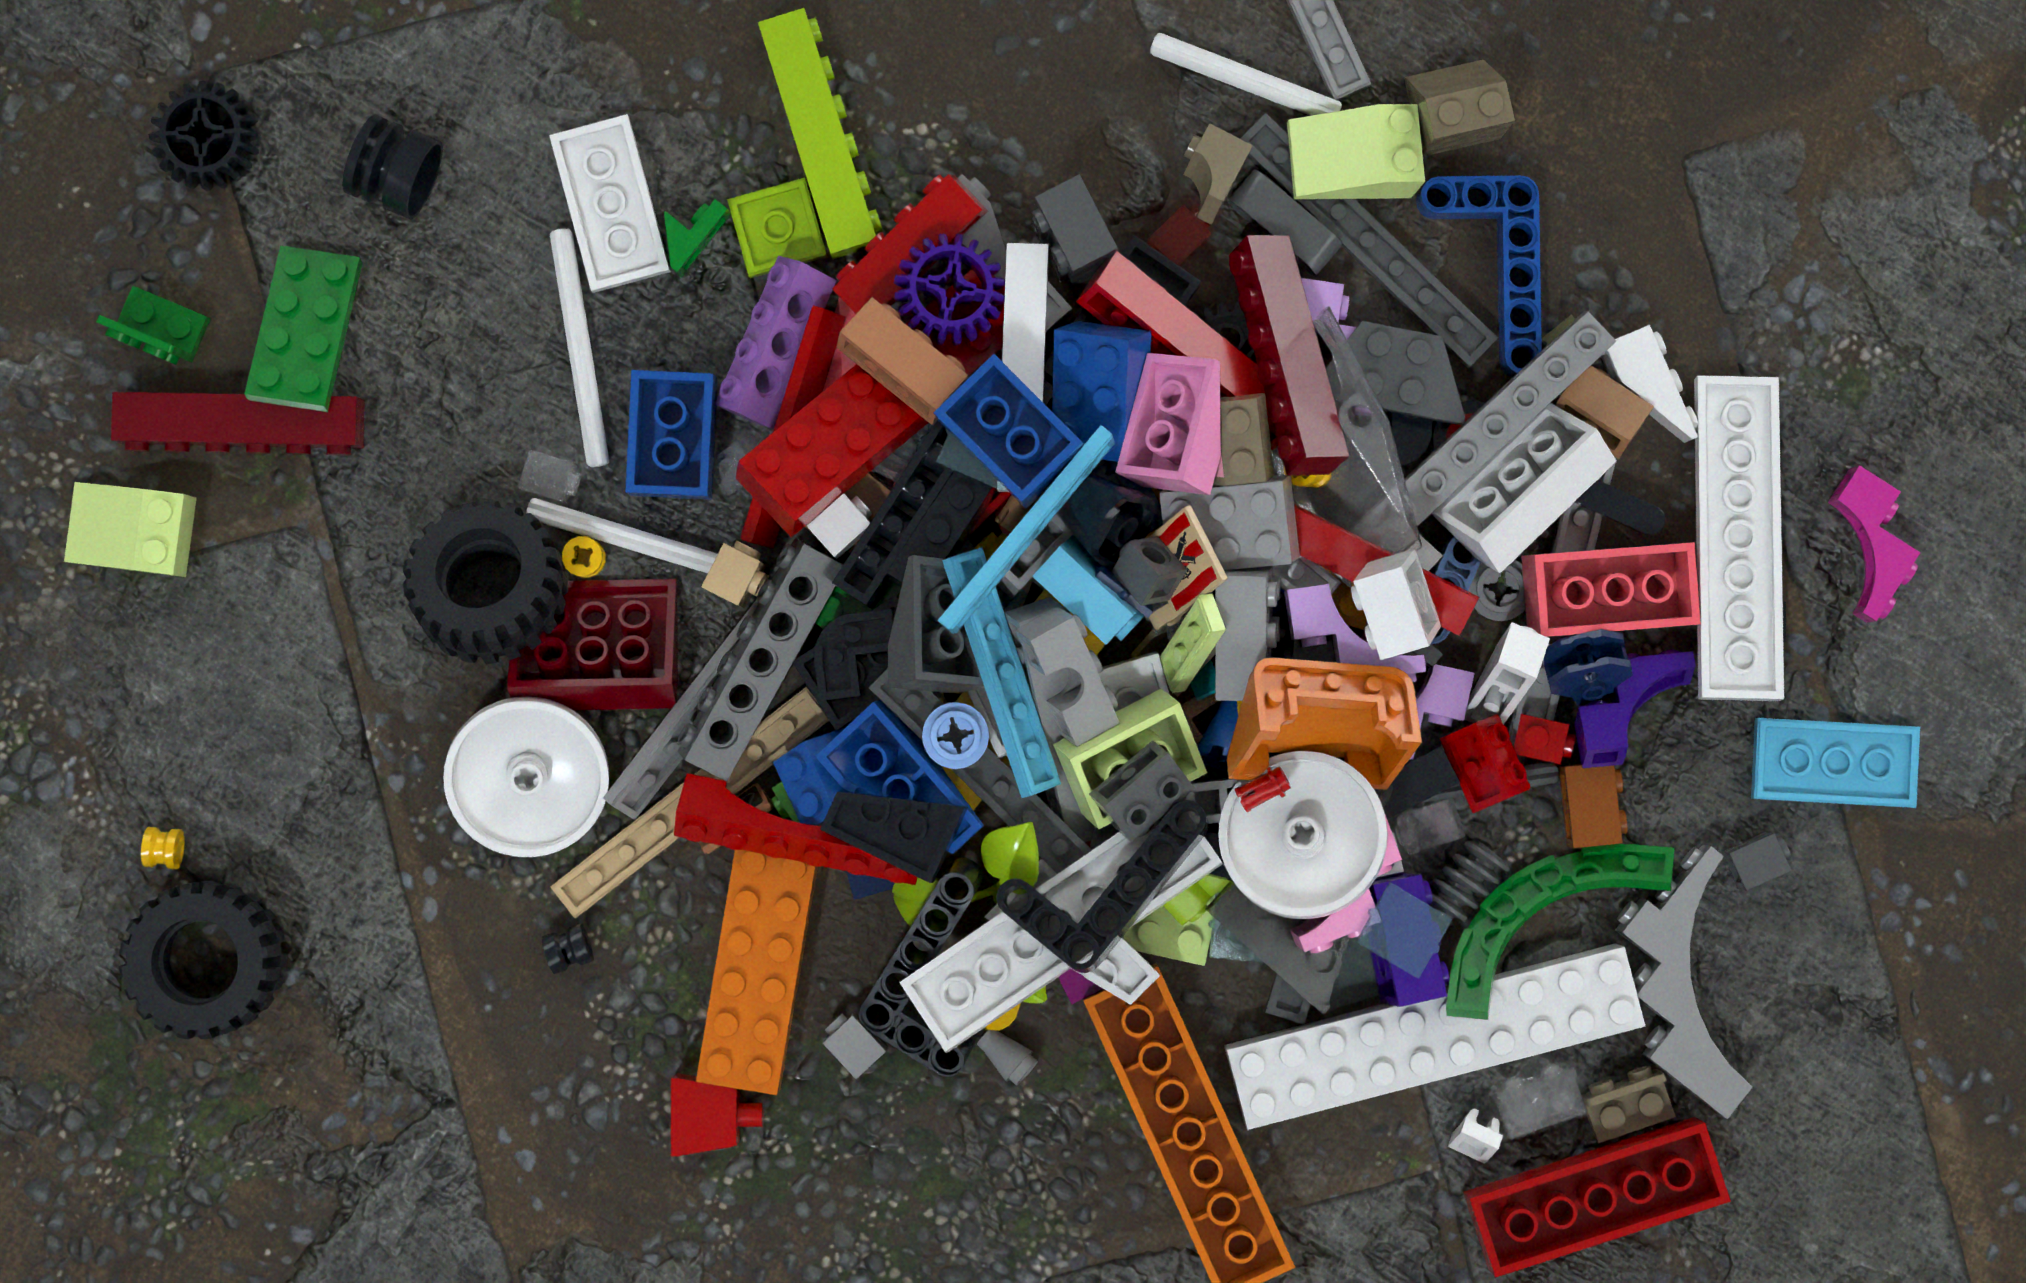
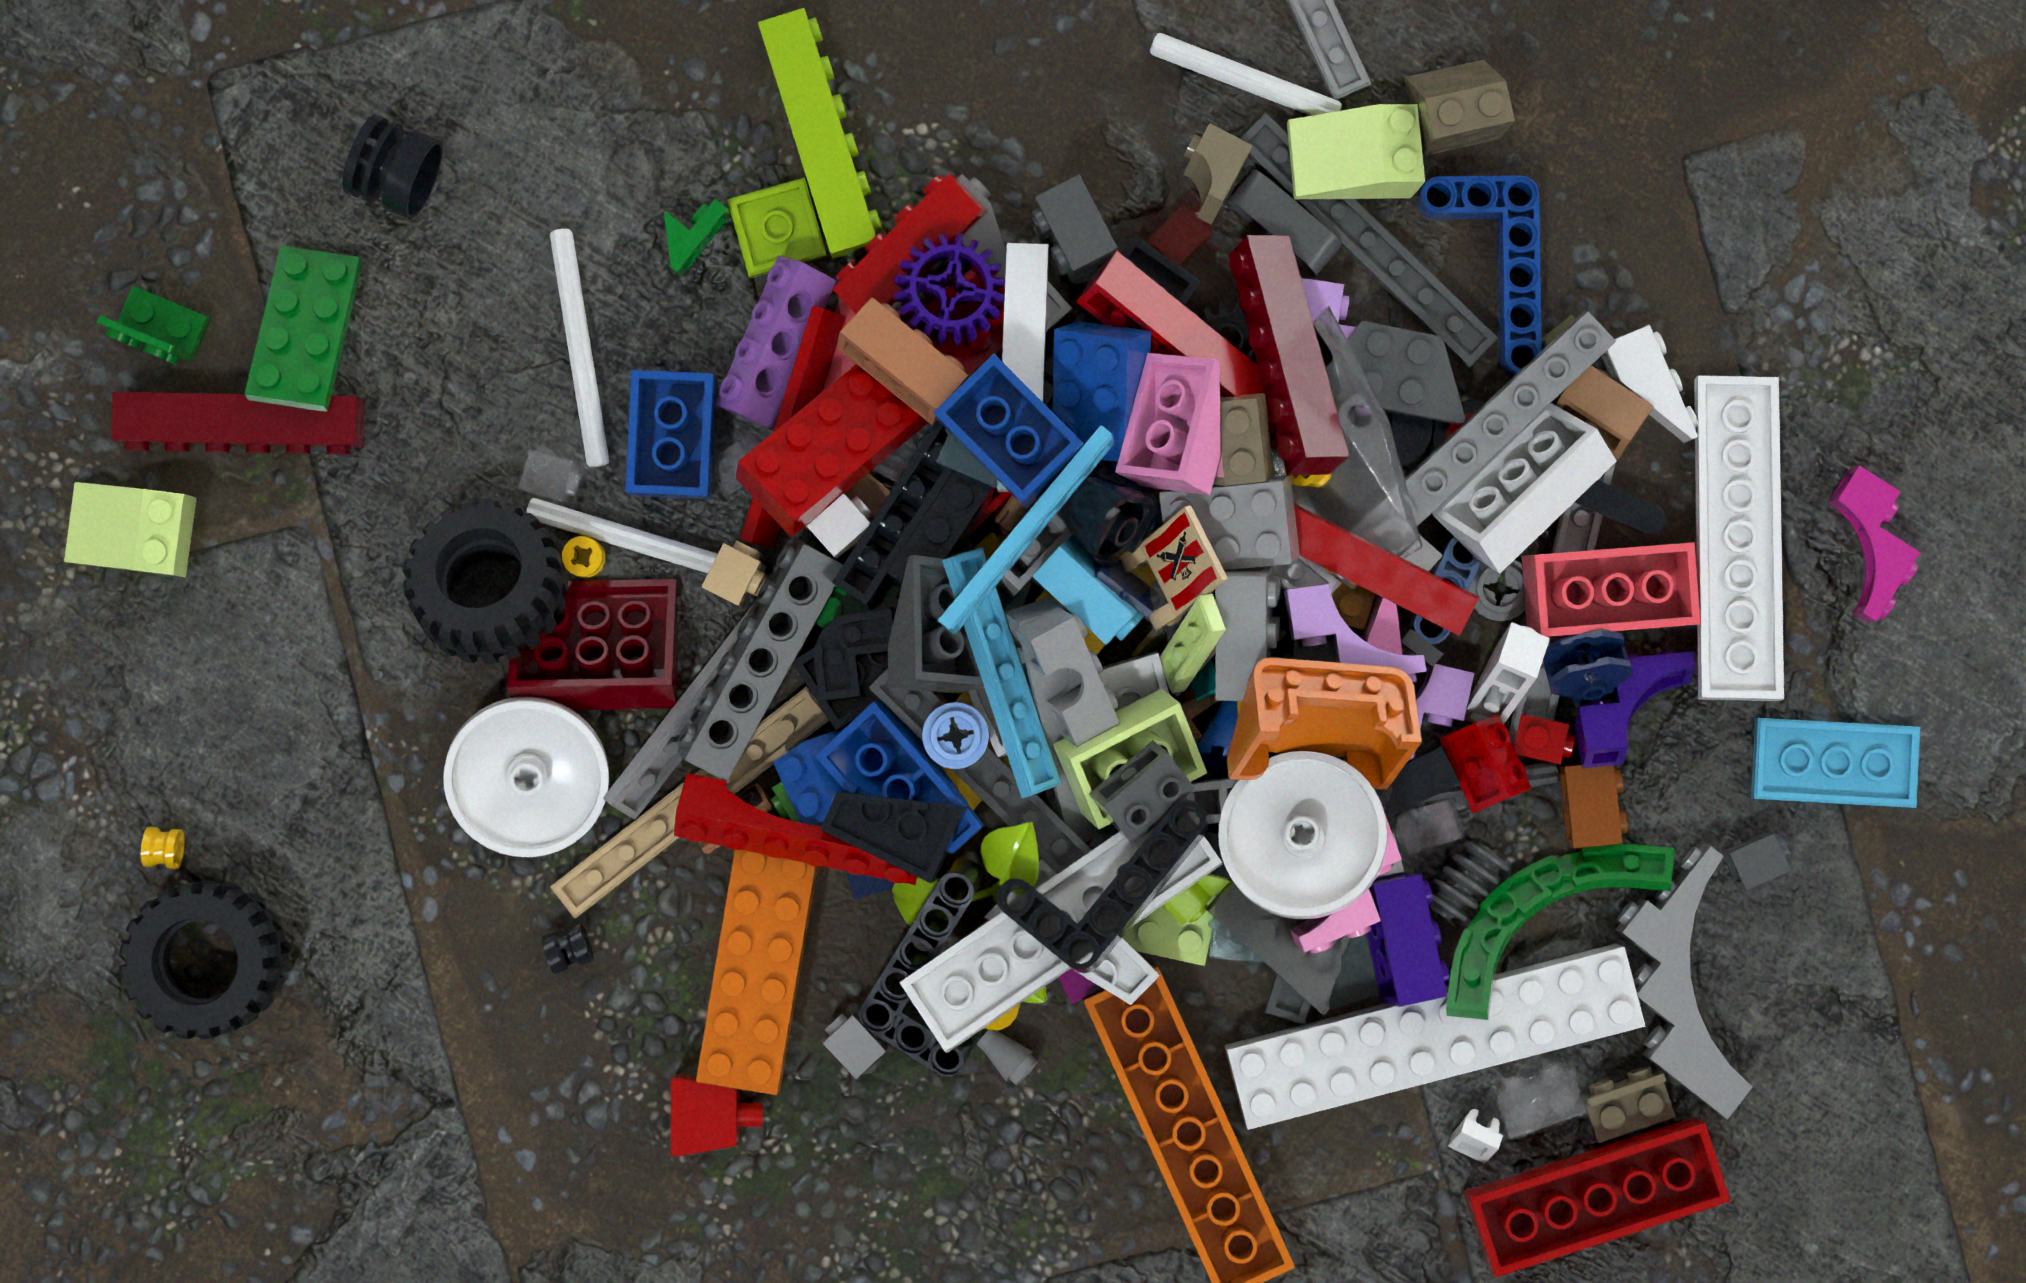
black gear [148,80,261,191] -> none
white plate [549,114,671,293] -> none
dark grey brick [1111,536,1187,606] -> none
red pin [1235,766,1291,812] -> none
white brick [1351,548,1441,660] -> none
clear light blue piece [1356,882,1452,979] -> none

